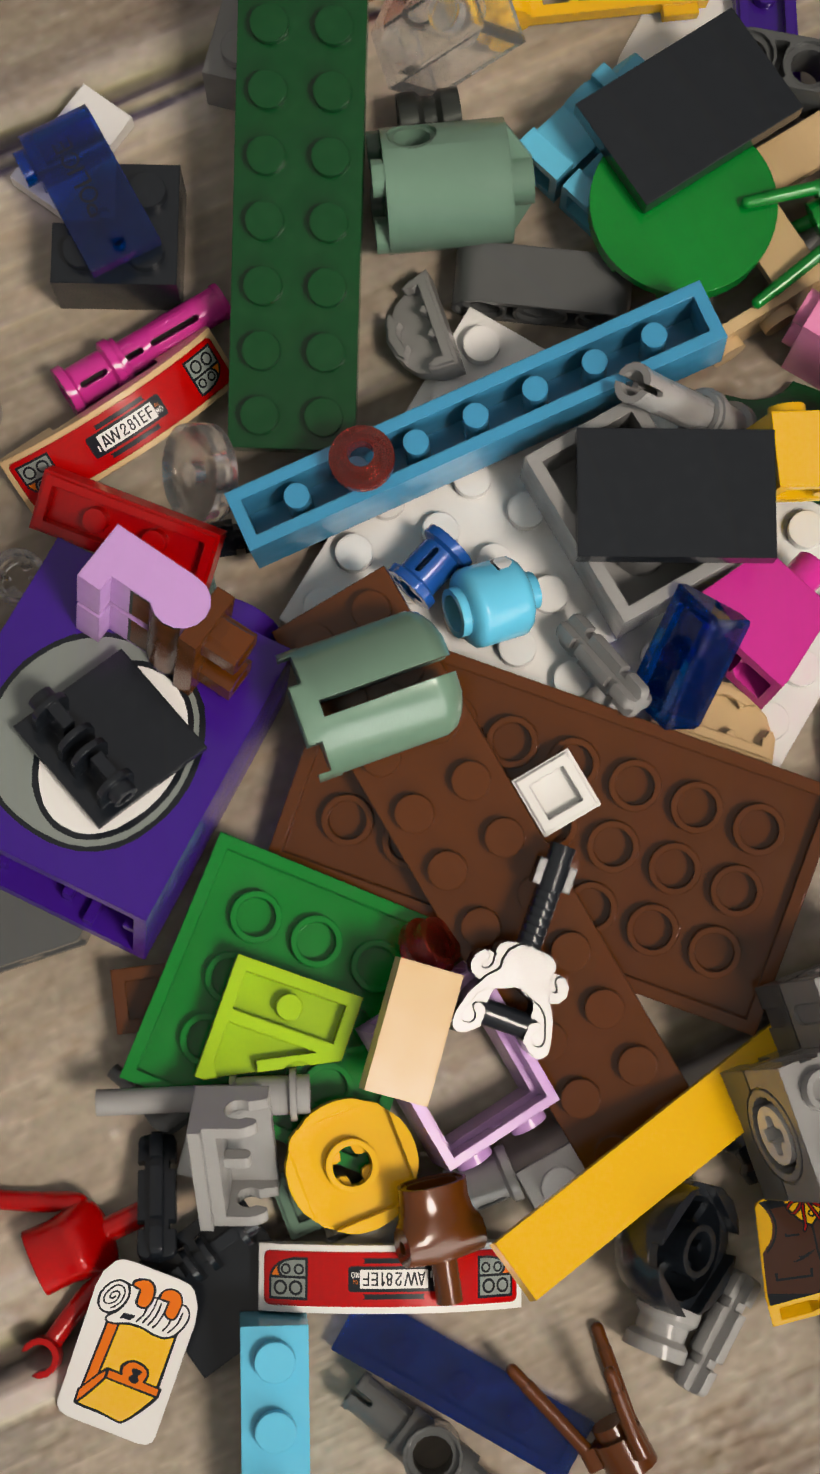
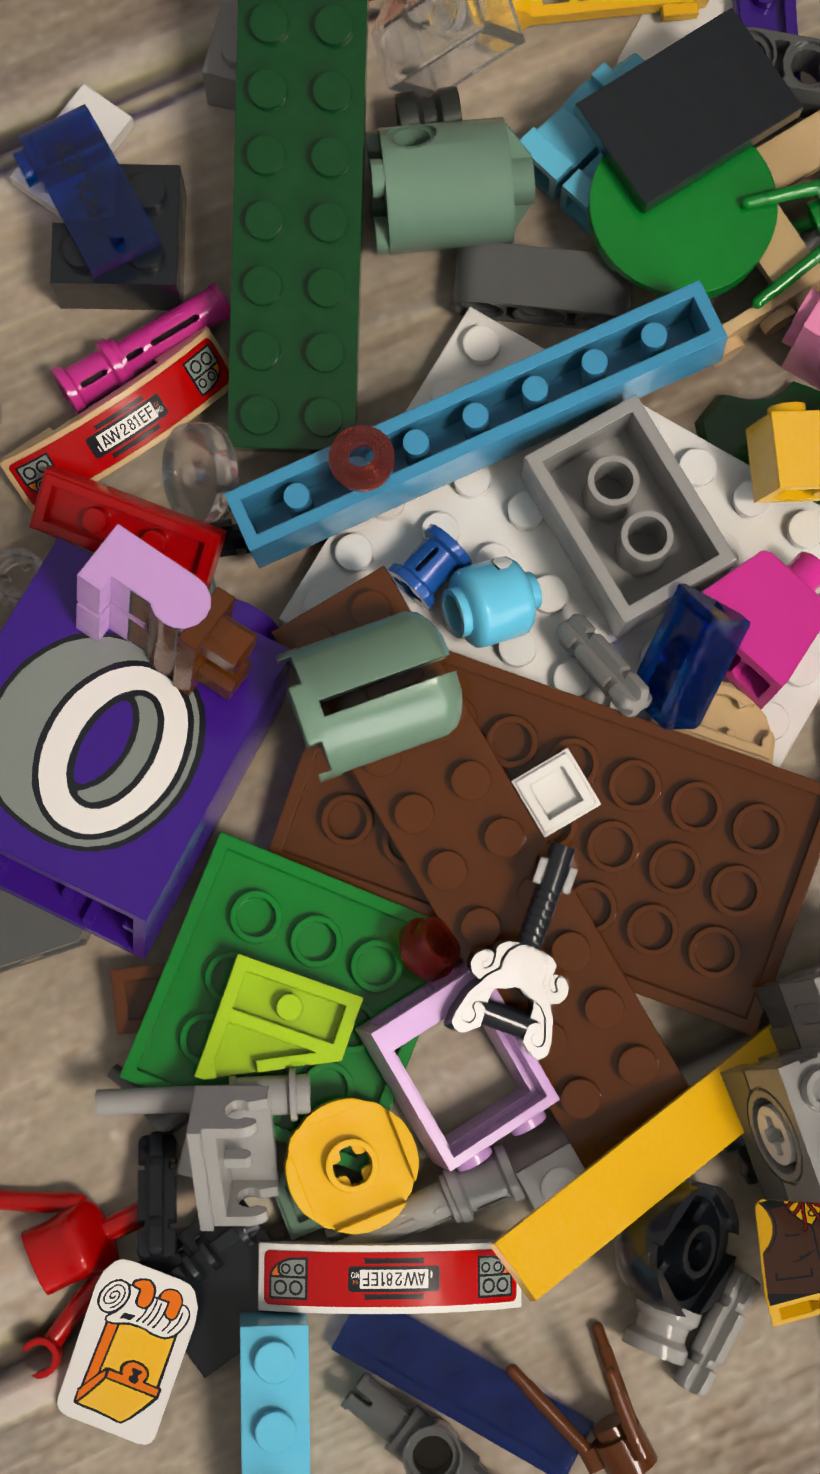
black hinge [13,649,207,829] -> none
tan tile [359,956,464,1107] -> none
light grey tile [385,269,466,381] -> none
reddish brown piece [394,1172,487,1306] -> none
black tile [575,428,777,563] -> none
light grey pin [614,362,757,429] -> none

